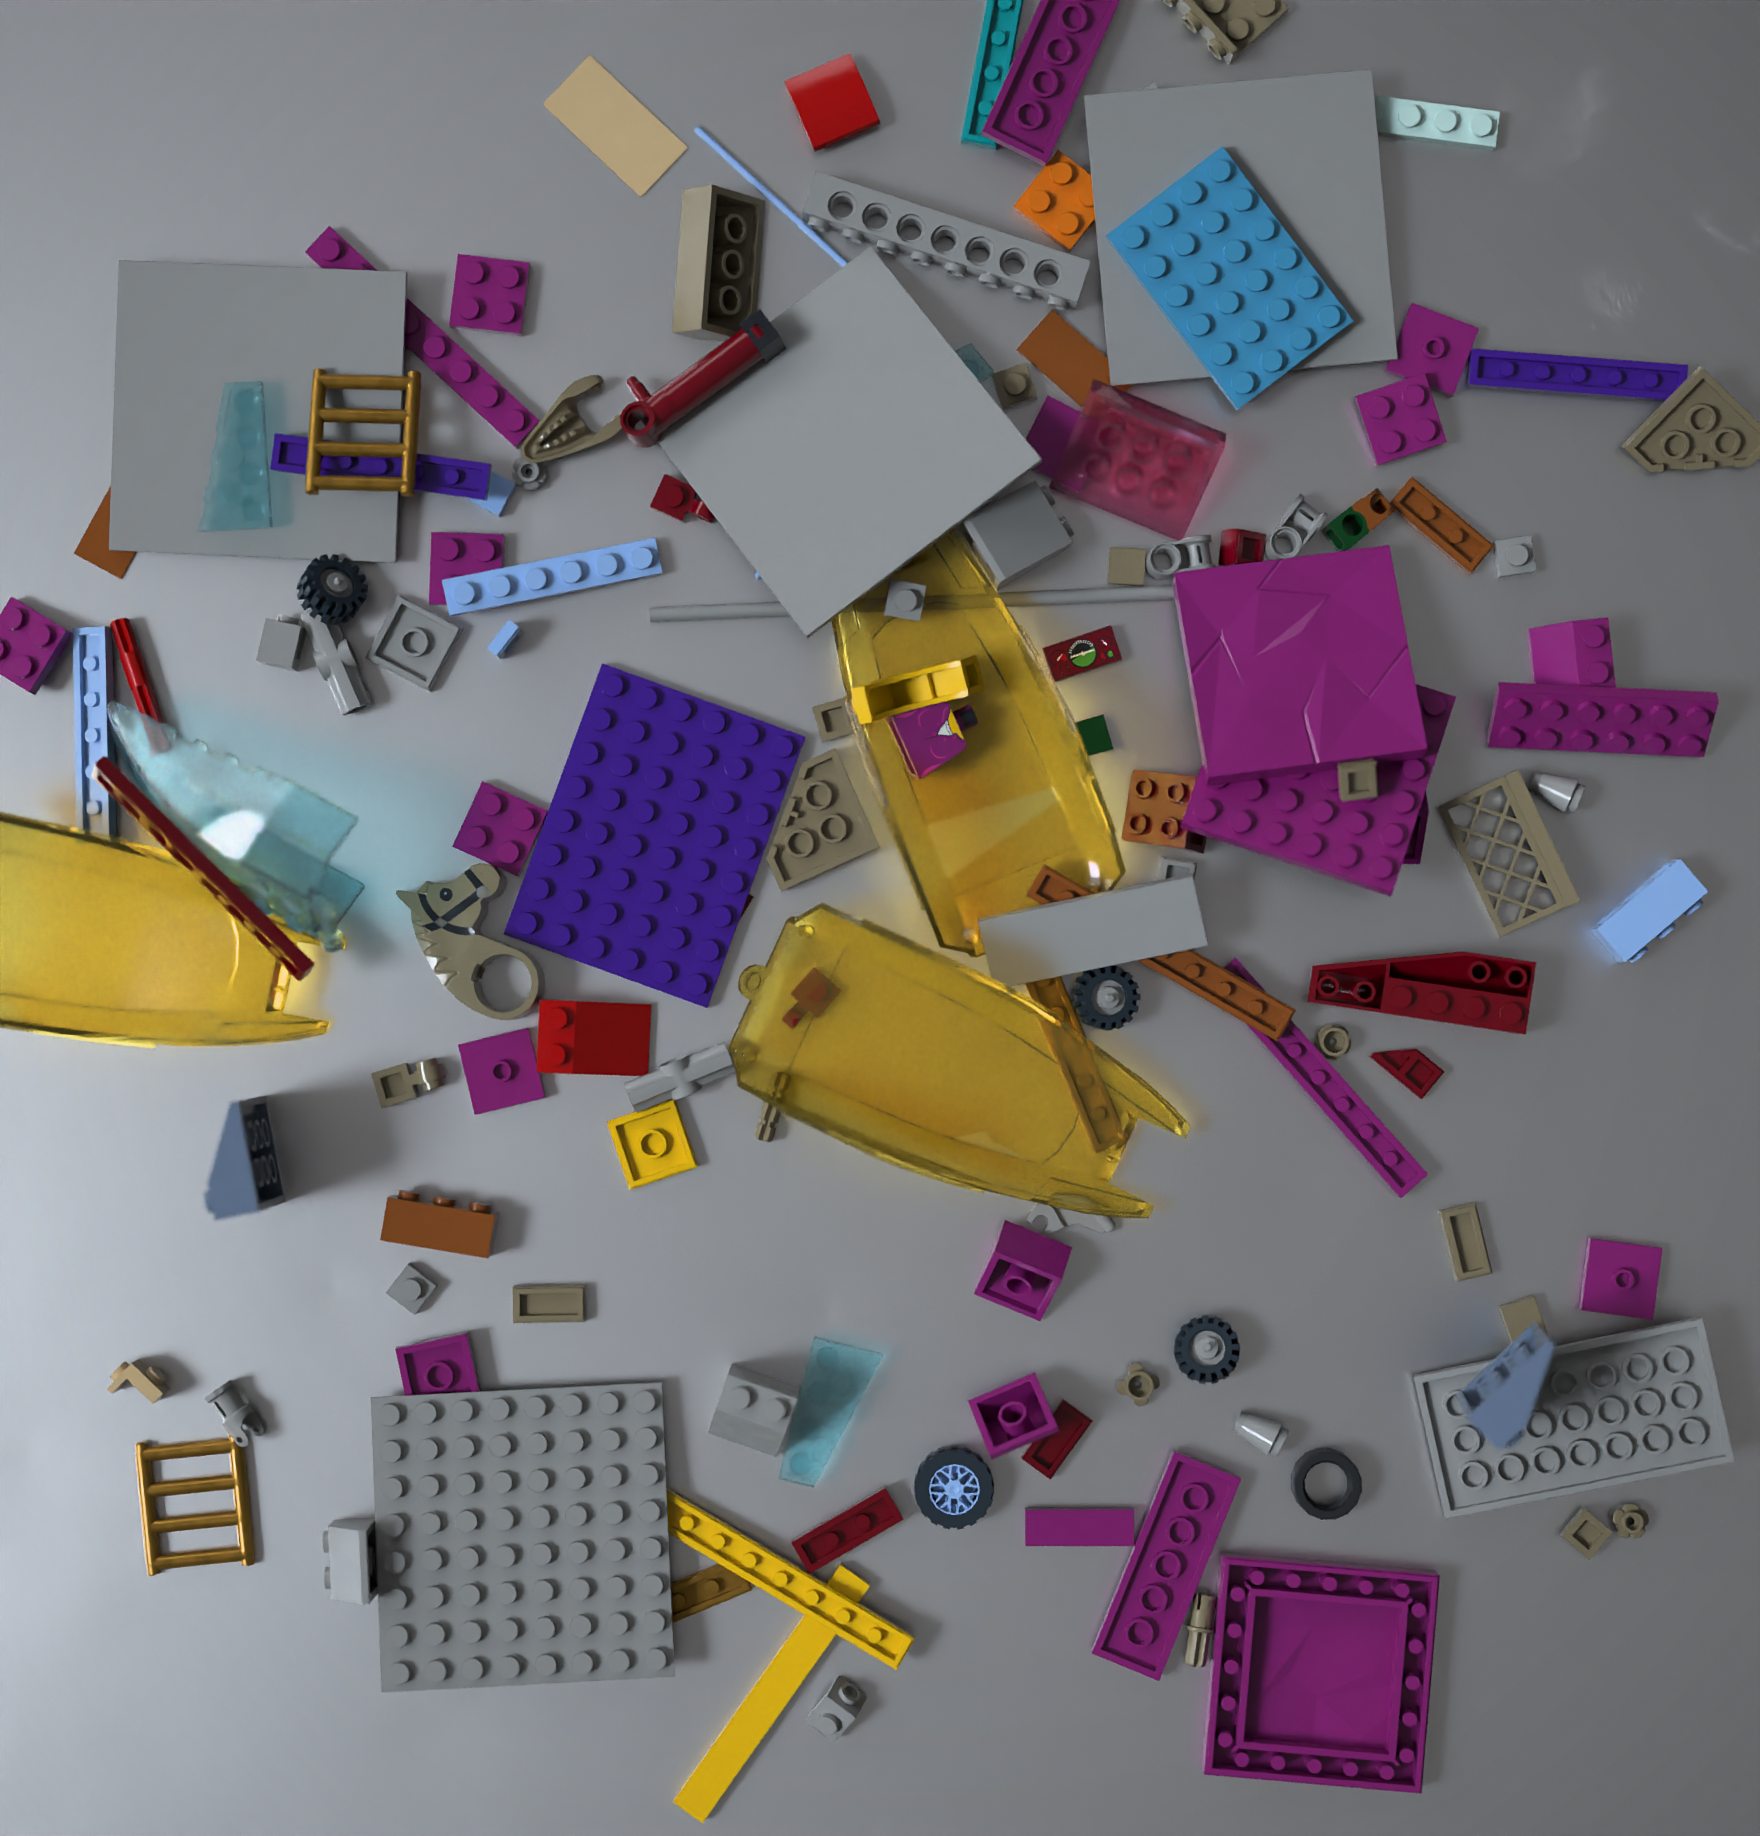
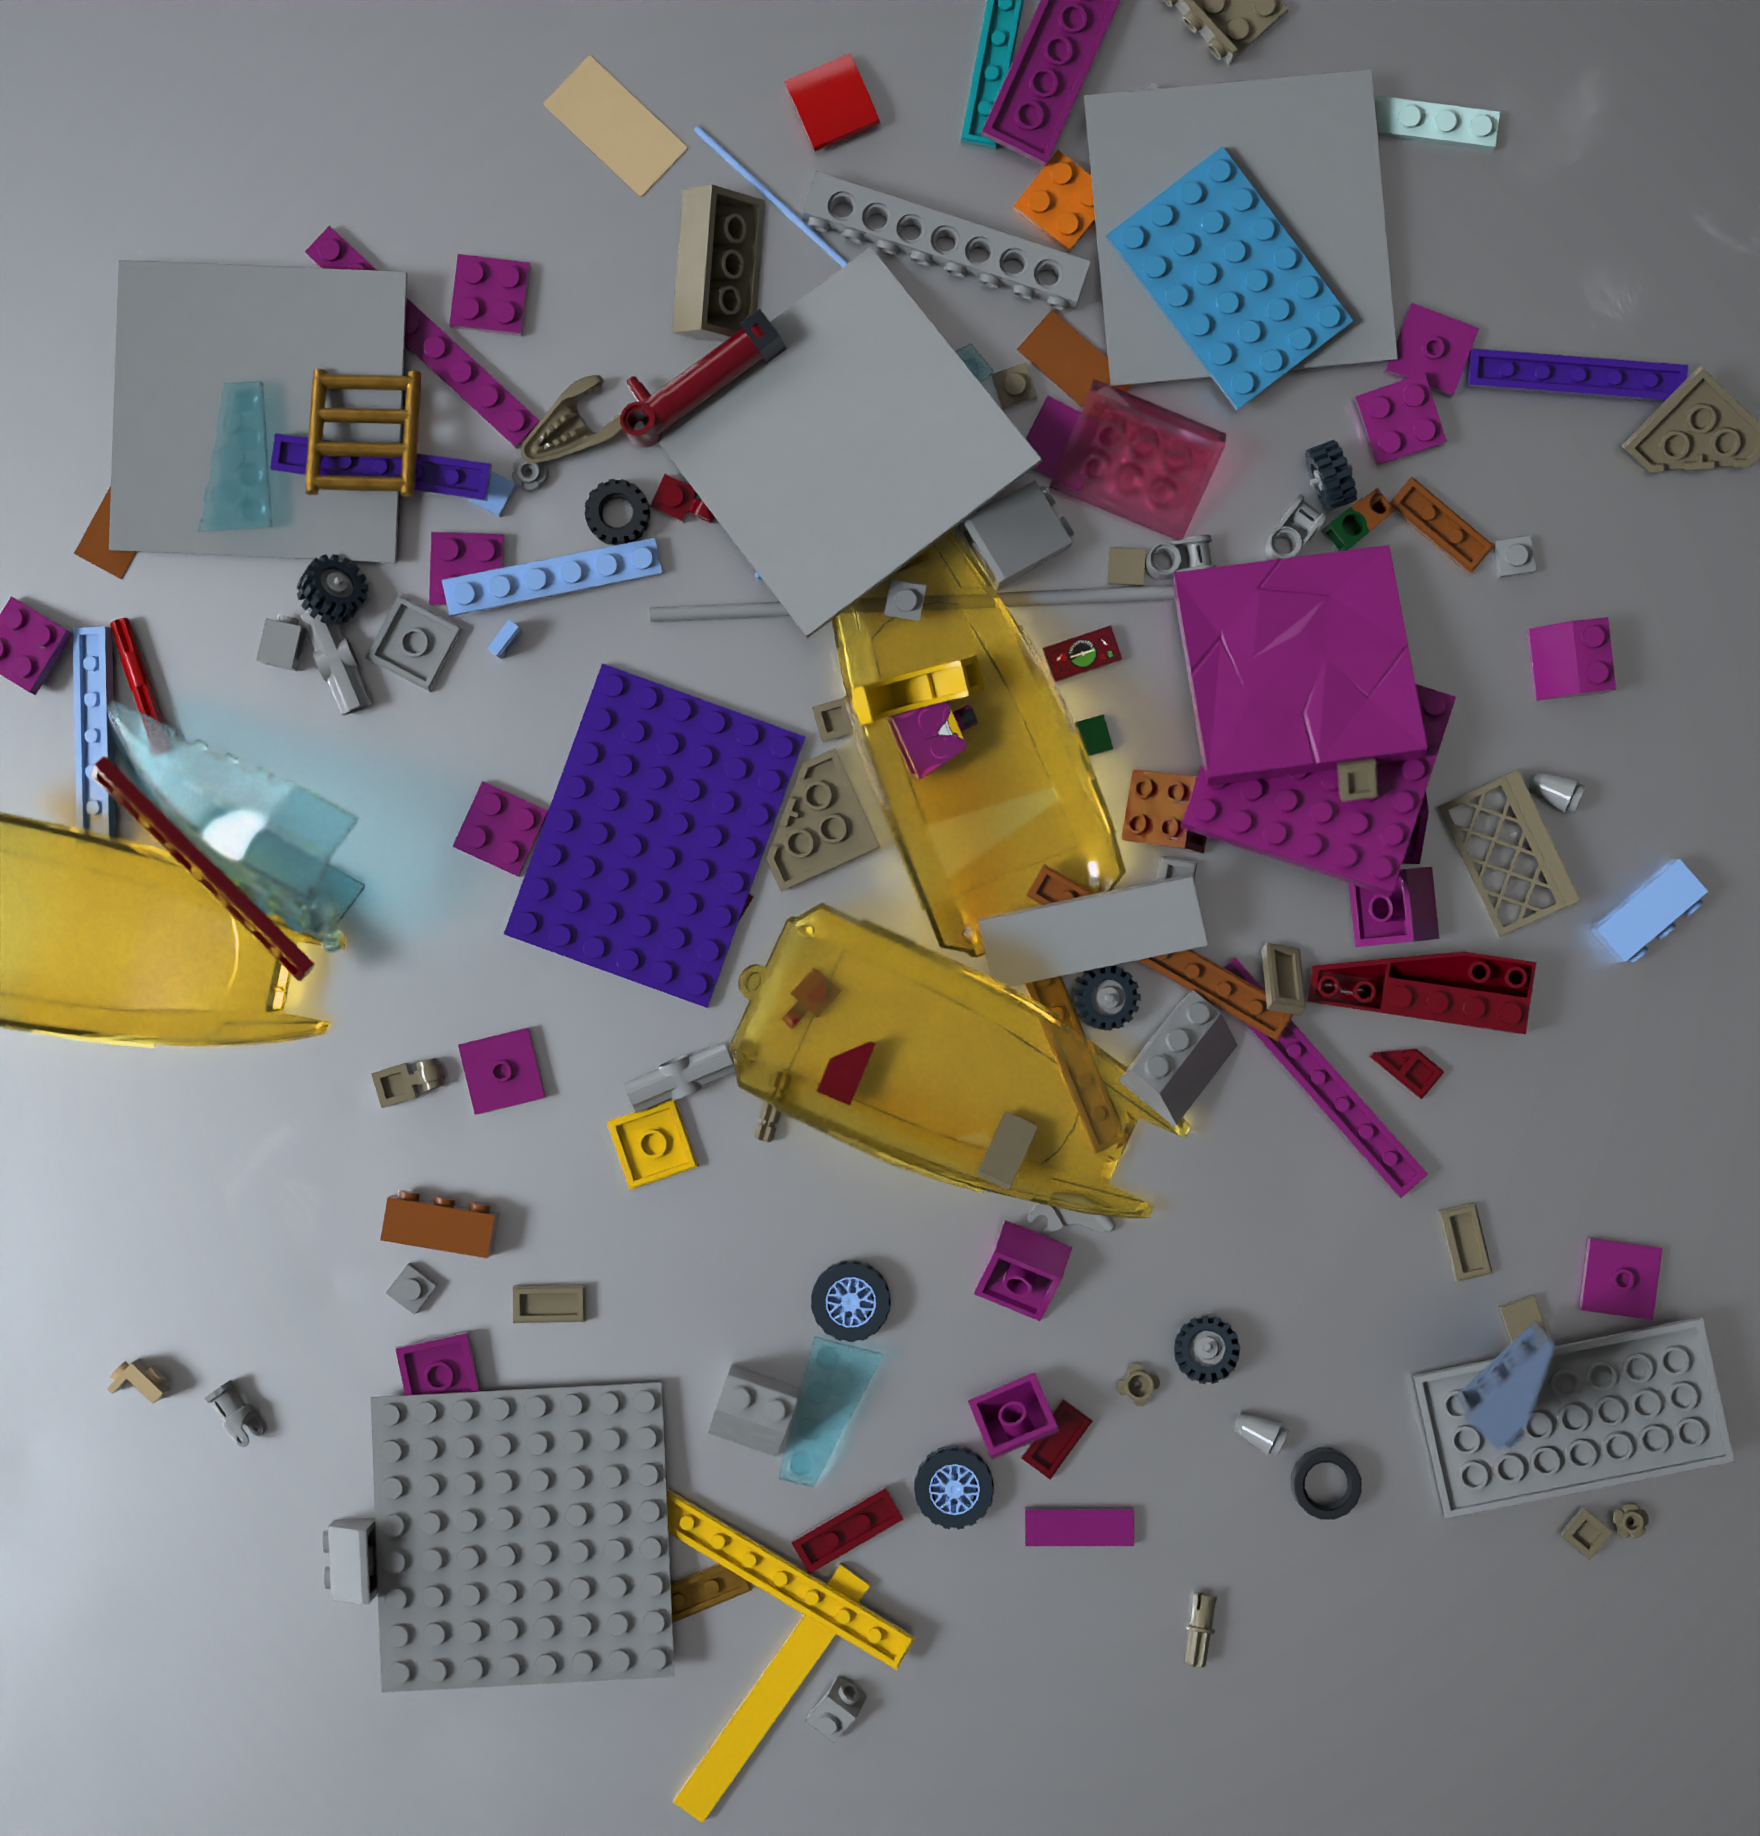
pearl gold bar [135,1435,254,1576] -> none
sand blue slope [204,1096,286,1220] -> none
dark tan animal [396,863,545,1020] -> none
red slope [536,999,652,1076] -> none
magenta plate [1091,1449,1241,1681] -> none
magenta tile [1201,1552,1440,1794] -> none
dark red slope [1218,528,1266,566] -> none
dark tan plate [1315,1024,1351,1060] -> none
magenta plate [1487,682,1719,757] -> none
none -> black tyre [584,479,650,546]
none -> black wheel [811,1260,891,1342]
none -> dark red tile [816,1041,876,1105]
none -> dark tan tile [976,1111,1038,1190]
none -> light grey slope [1118,990,1237,1127]
none -> dark tan tile [1261,943,1306,1015]
none -> black wheel [1305,440,1357,511]
none -> magenta slope [1349,867,1440,947]

